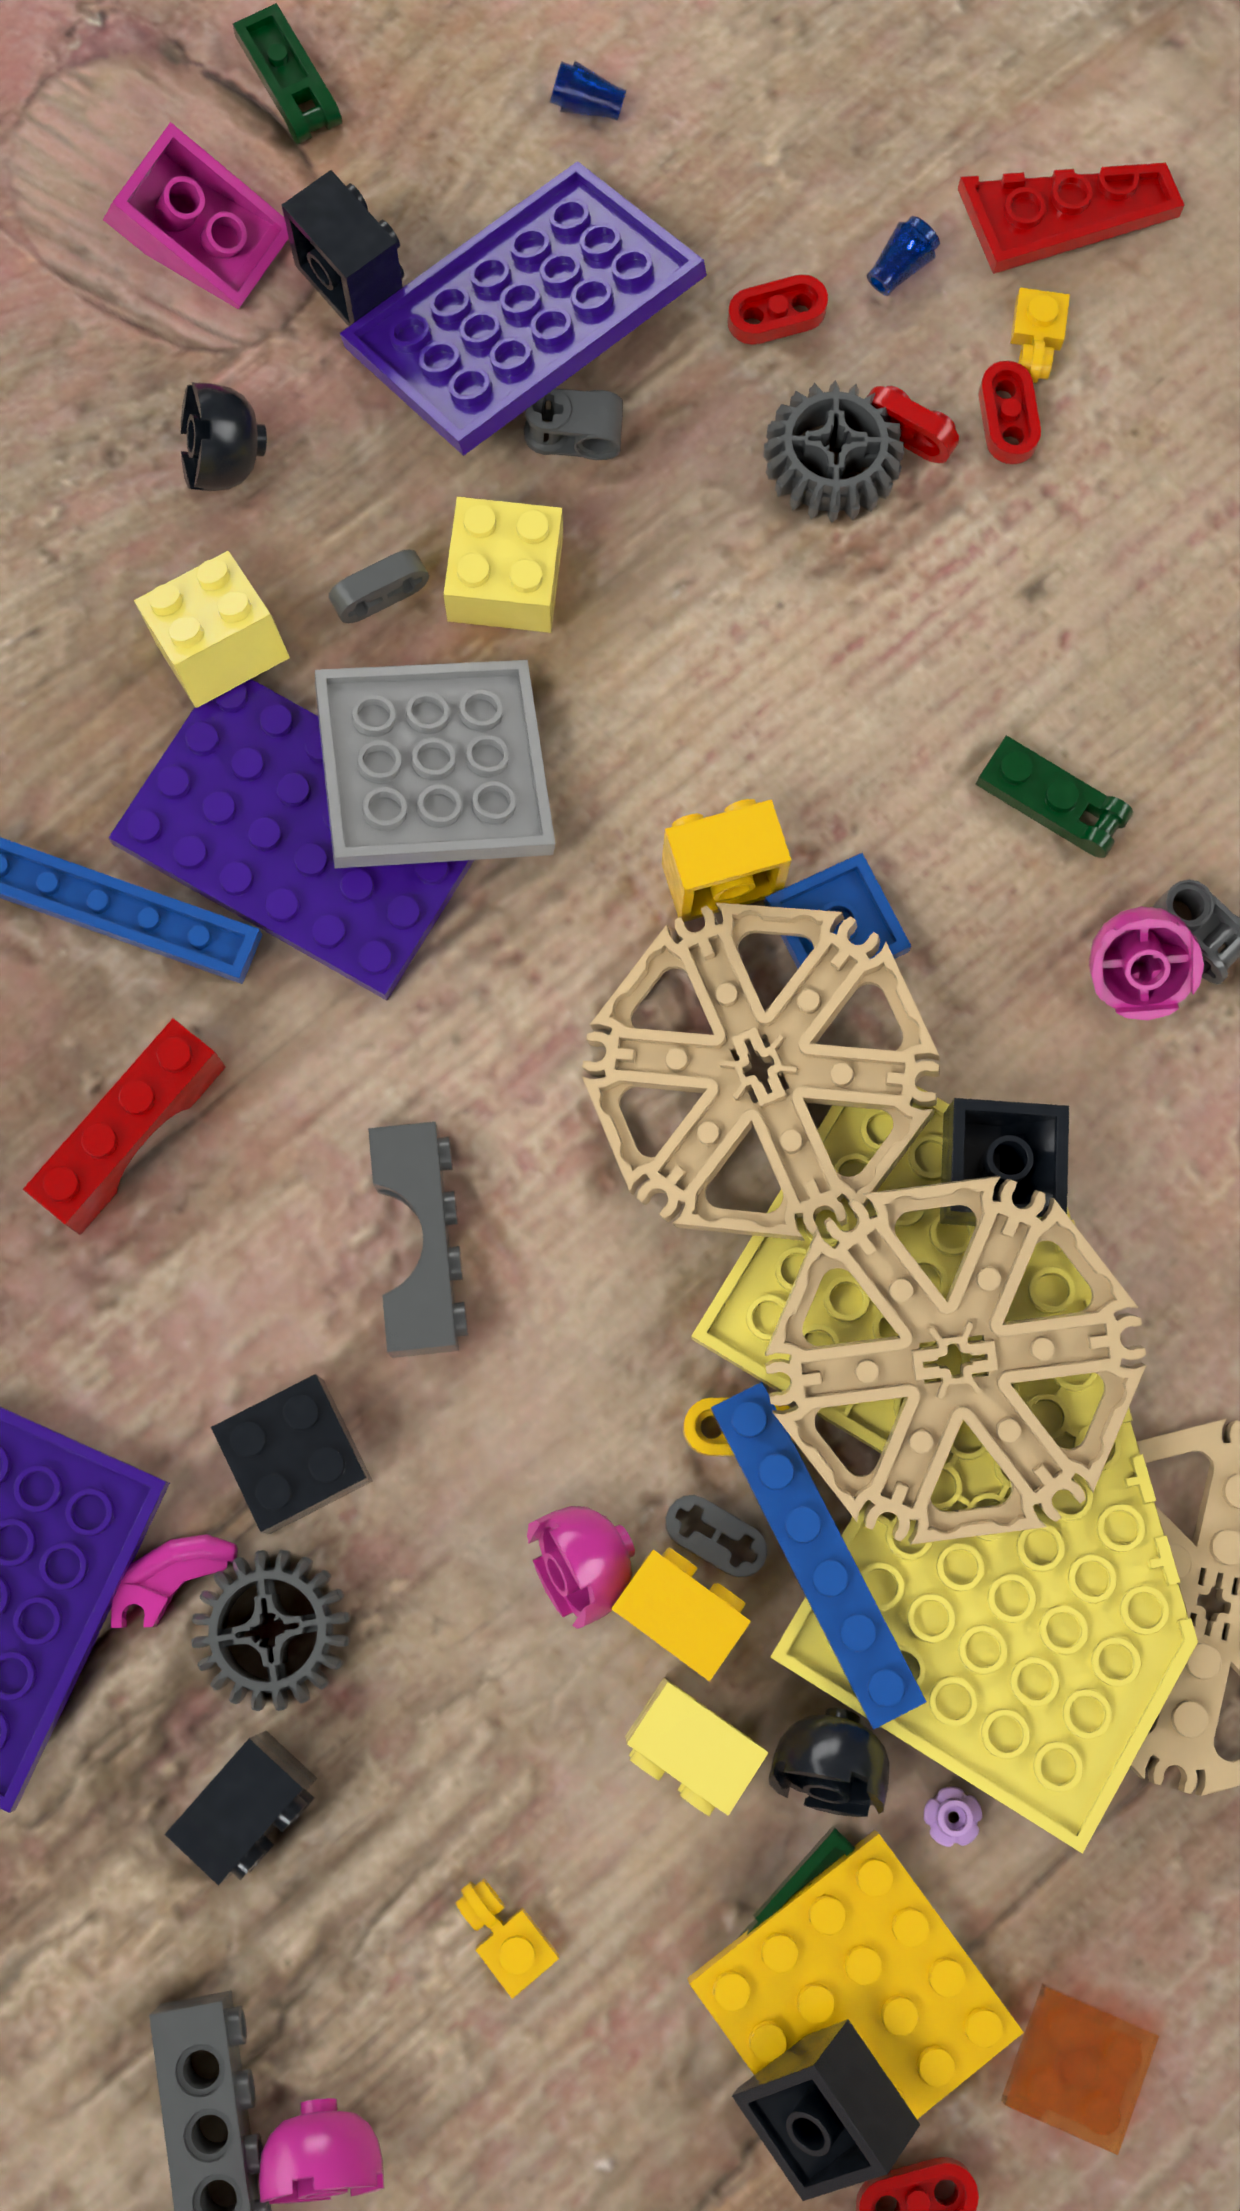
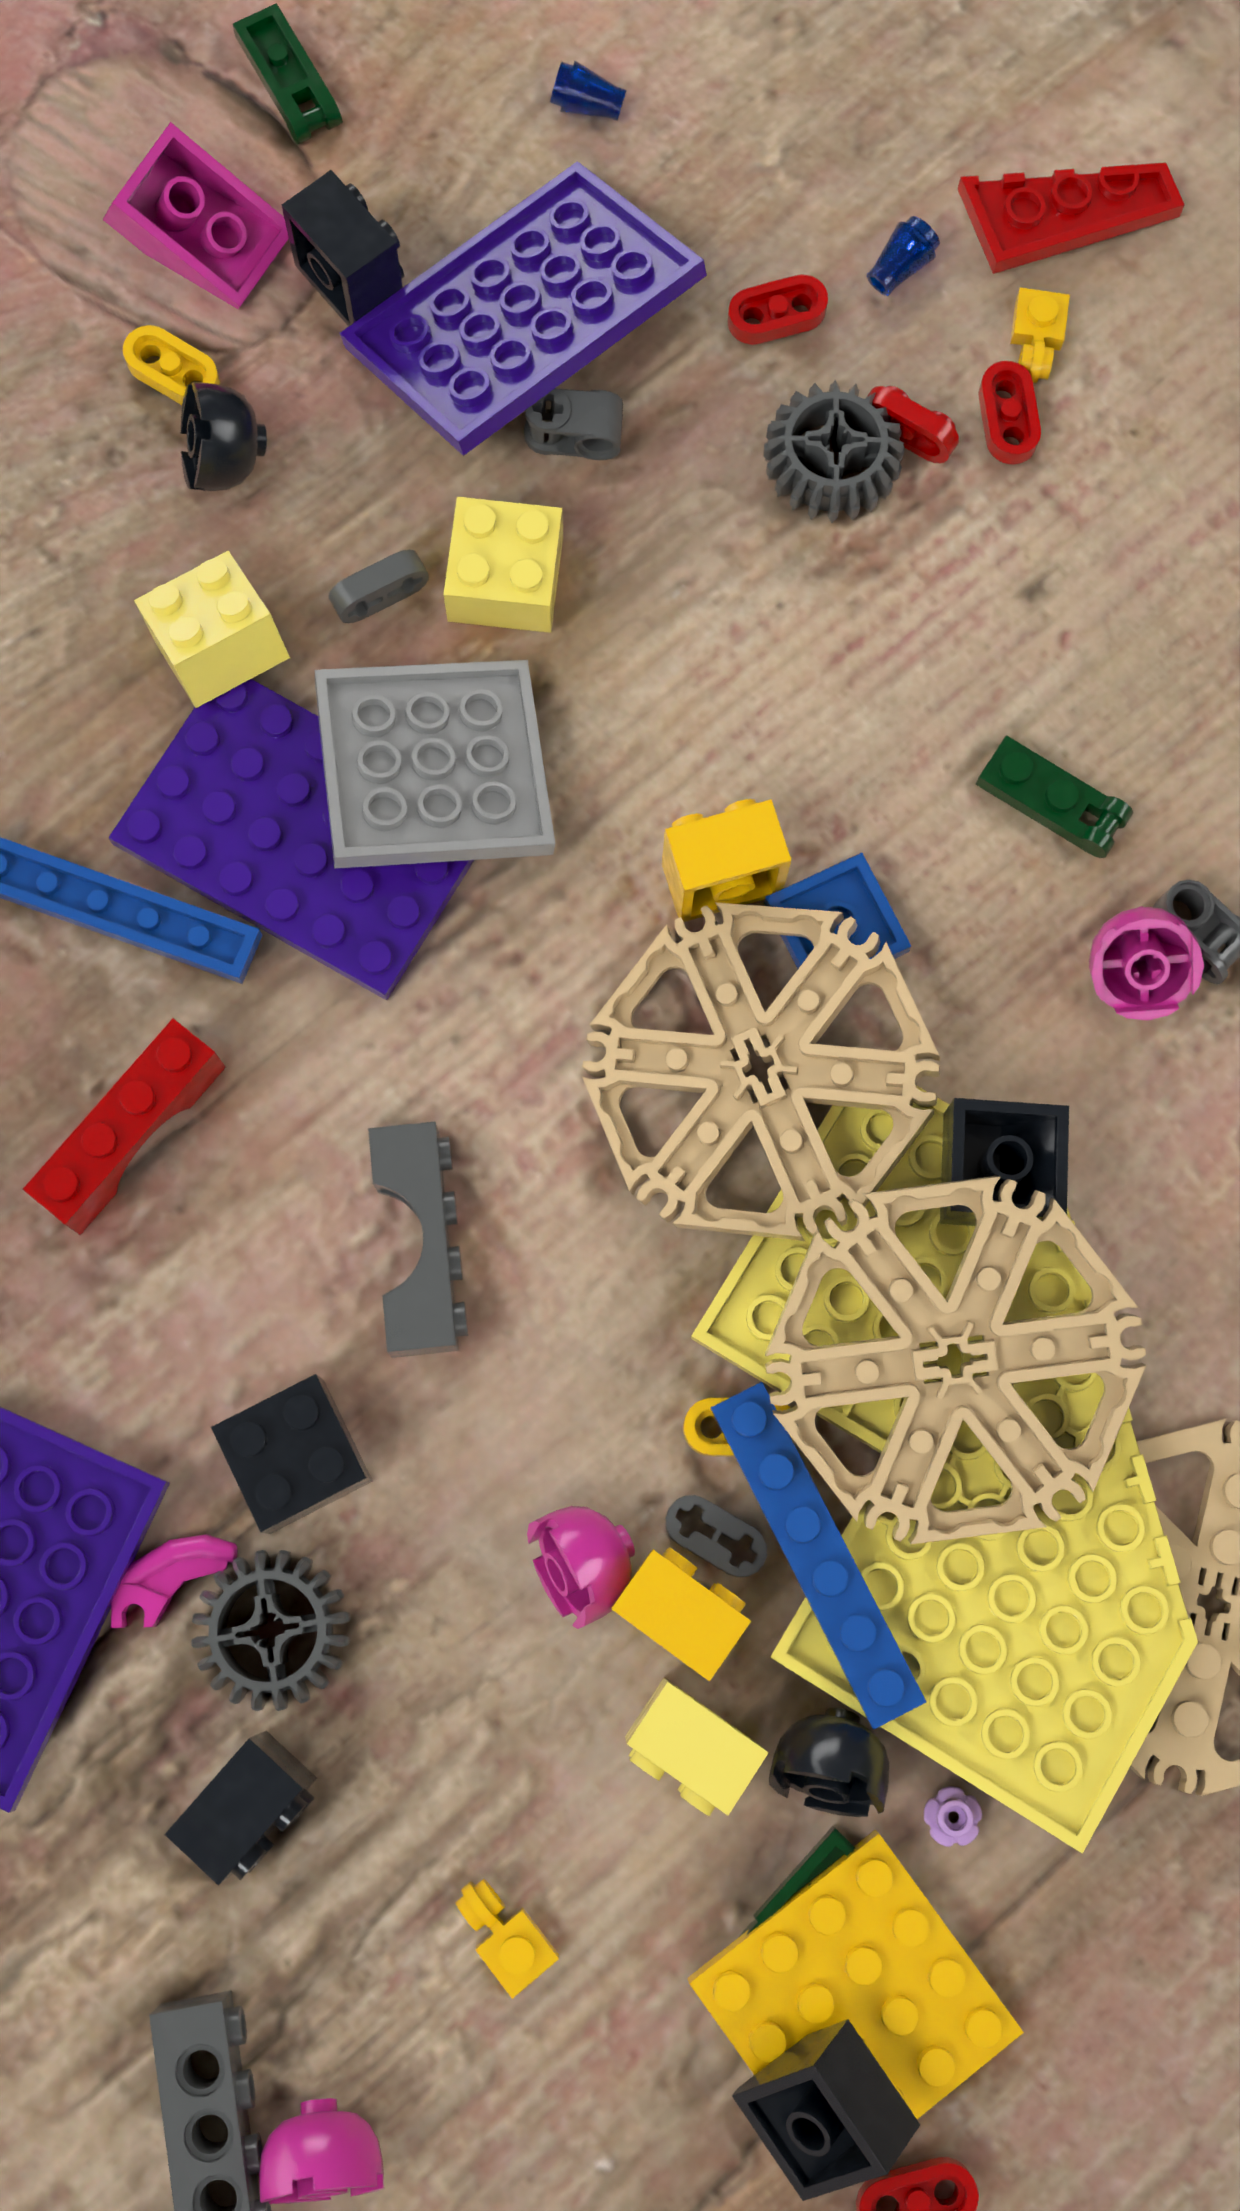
clear orange plate [1001,1983,1159,2155] -> none
none -> yellow plate [123,325,220,405]

